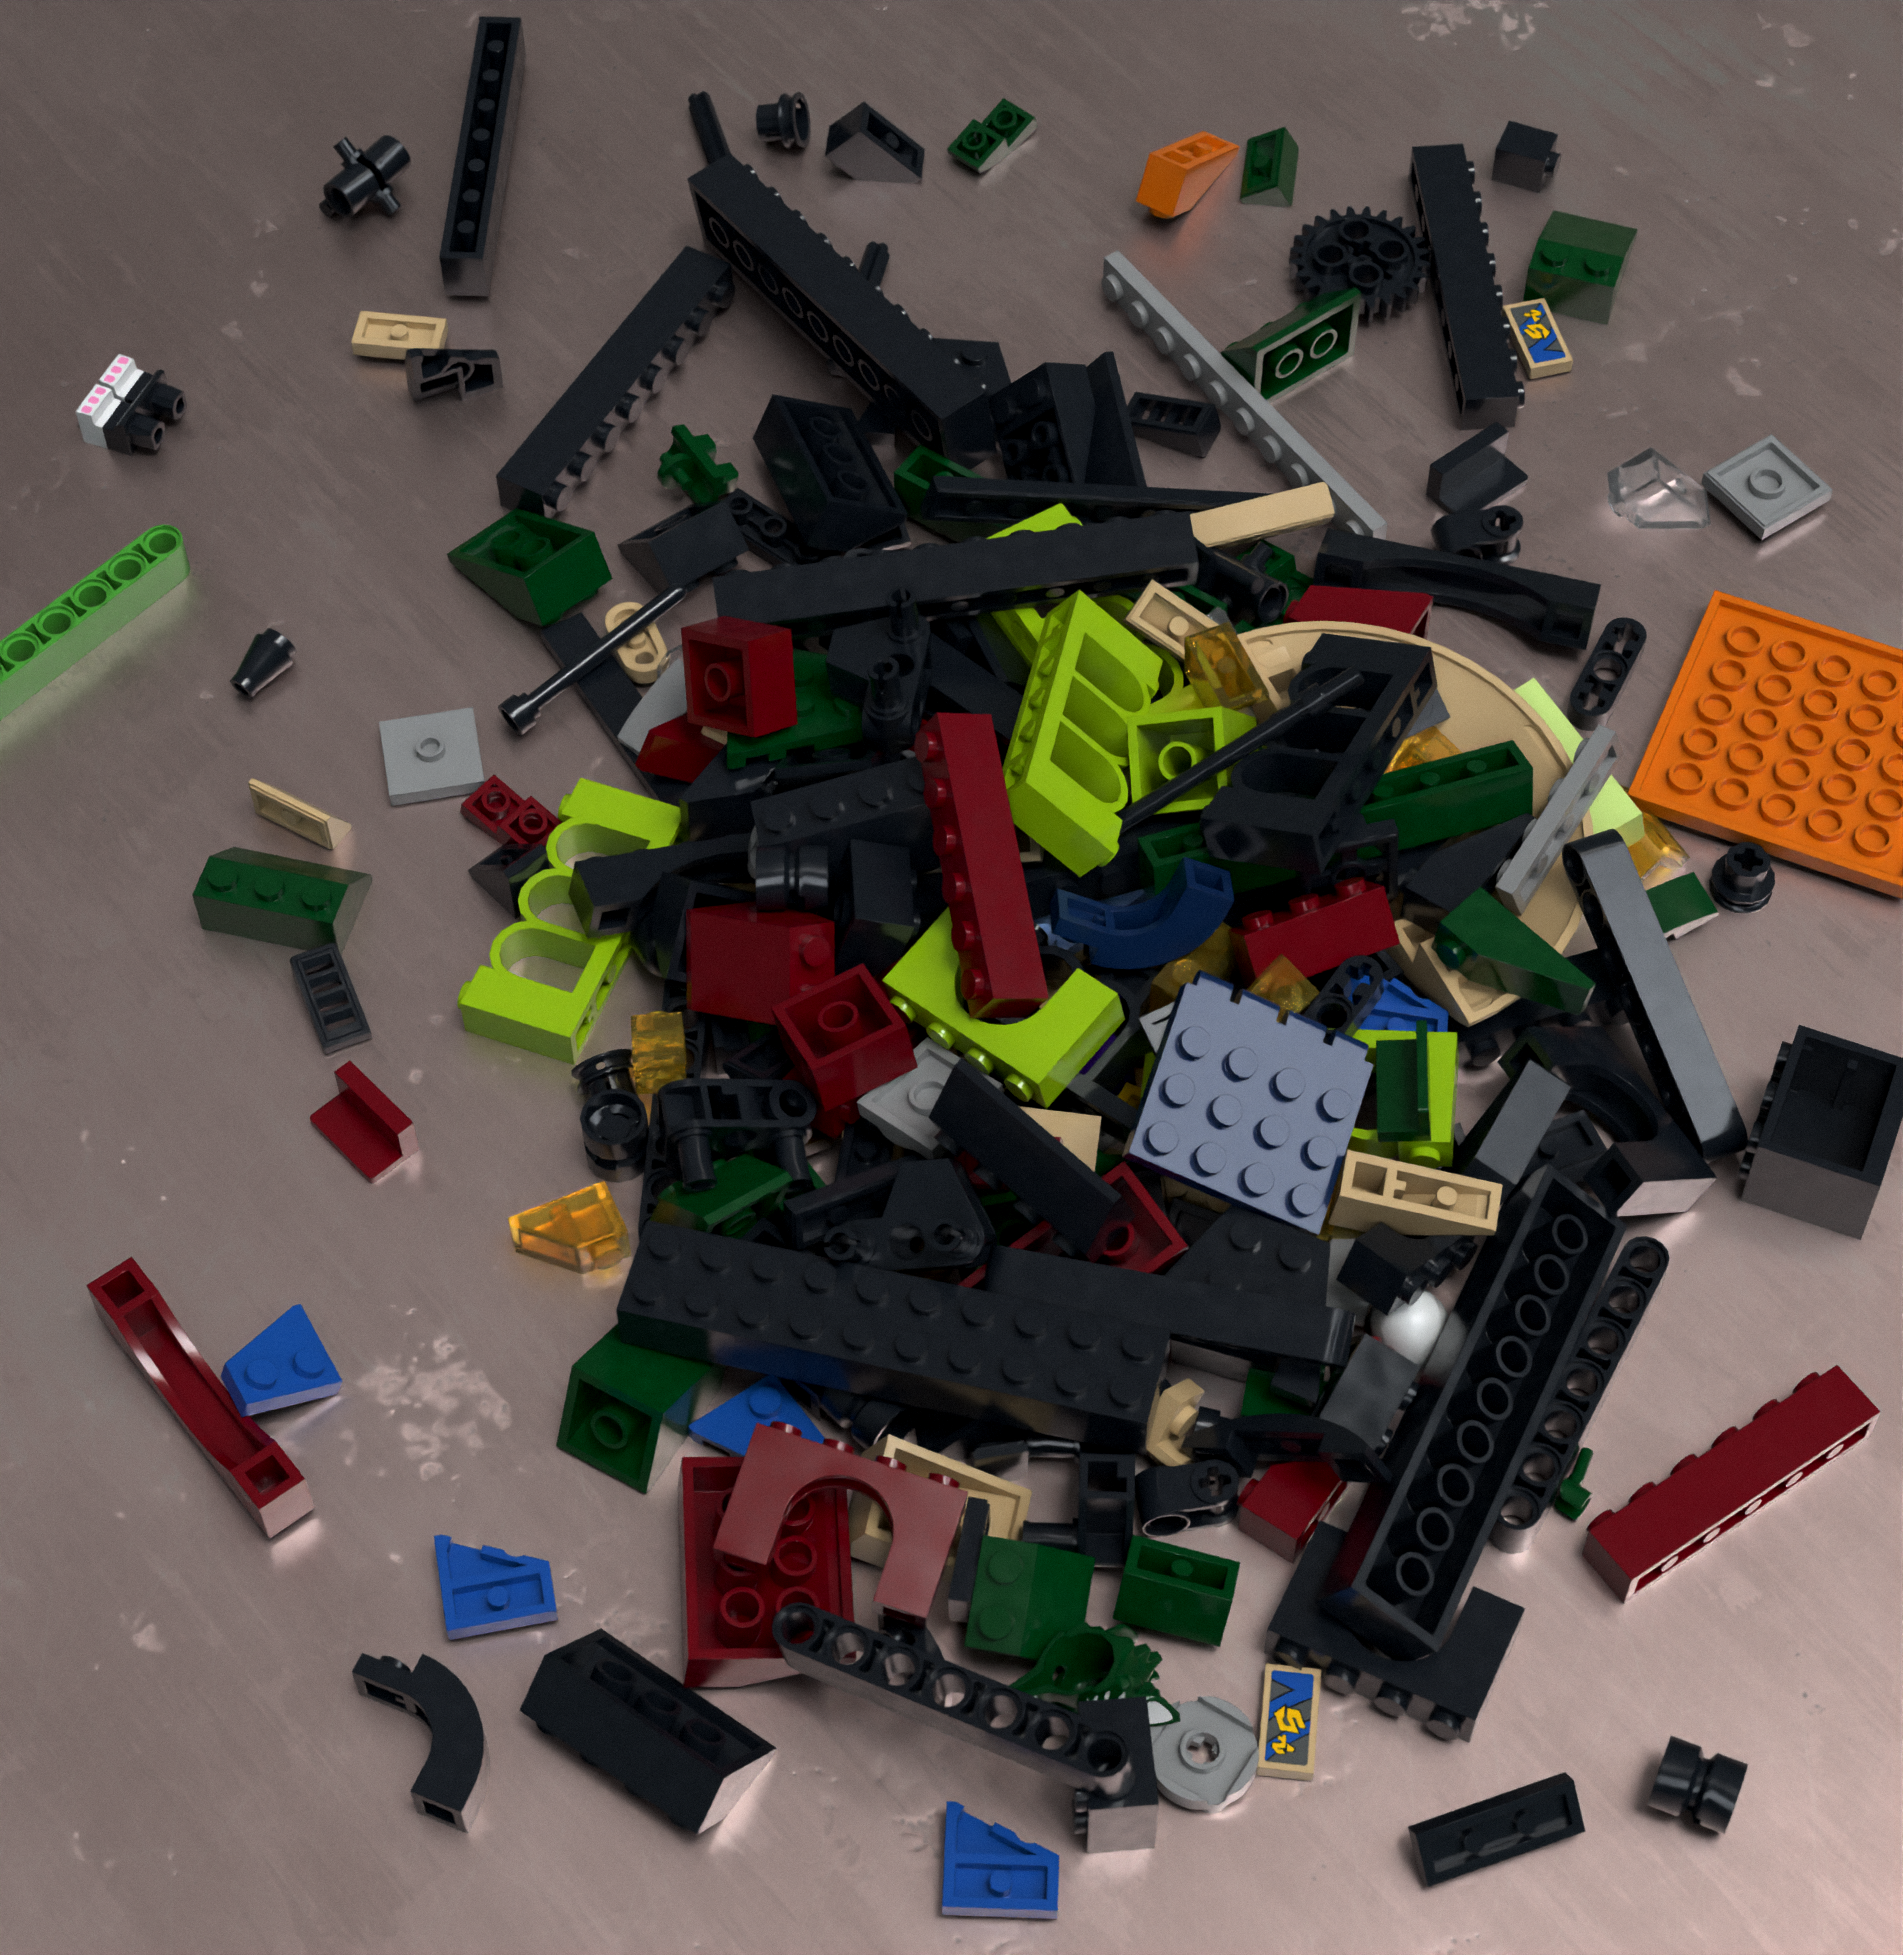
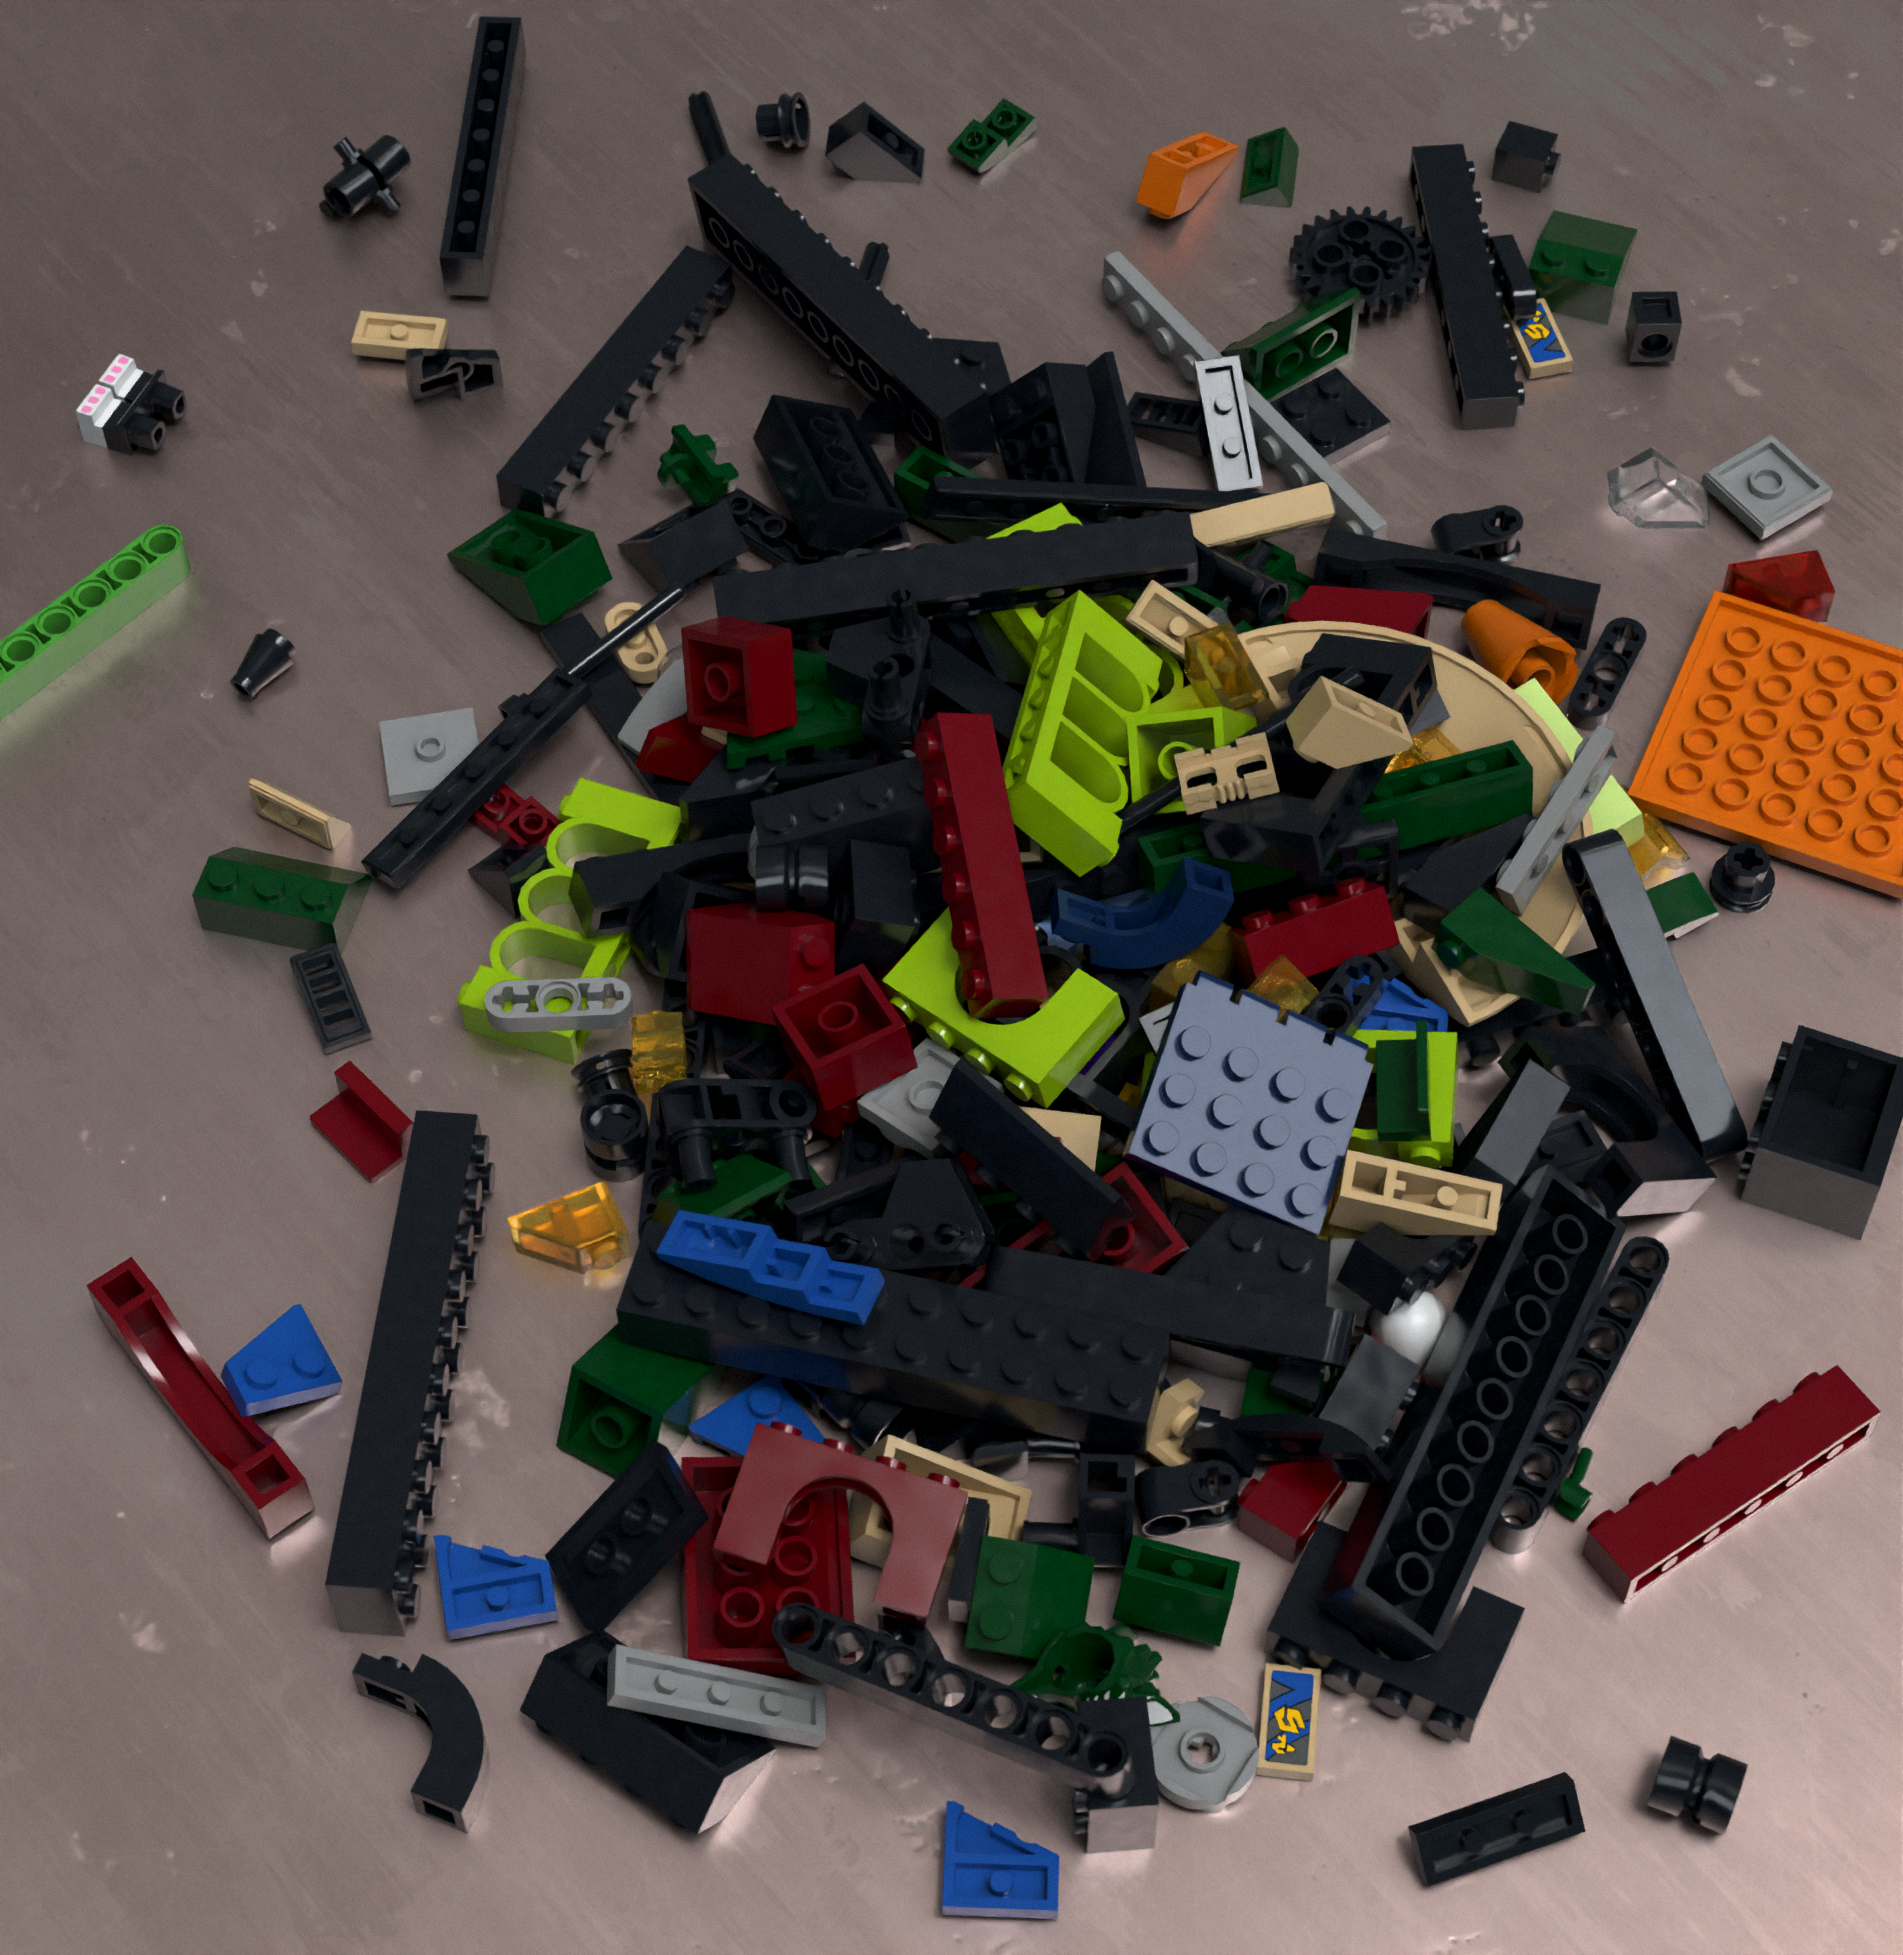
black panel [1426,421,1528,514] -> none
none -> black brick [325,1110,495,1637]
none -> black tile [361,668,593,890]
none -> light grey beam [485,977,633,1032]
none -> black plate [545,1440,710,1635]
none -> light grey plate [607,1644,826,1748]
none -> blue slope [656,1210,885,1325]
none -> tan piece [1174,732,1280,815]
none -> plate [1193,355,1263,492]
none -> black plate [1269,368,1391,465]
none -> tan slope [1286,676,1413,769]
none -> orange cone [1461,600,1579,706]
none -> black beam [1488,234,1537,320]
none -> black brick [1625,291,1682,362]
none -> clear red slope [1722,550,1835,623]

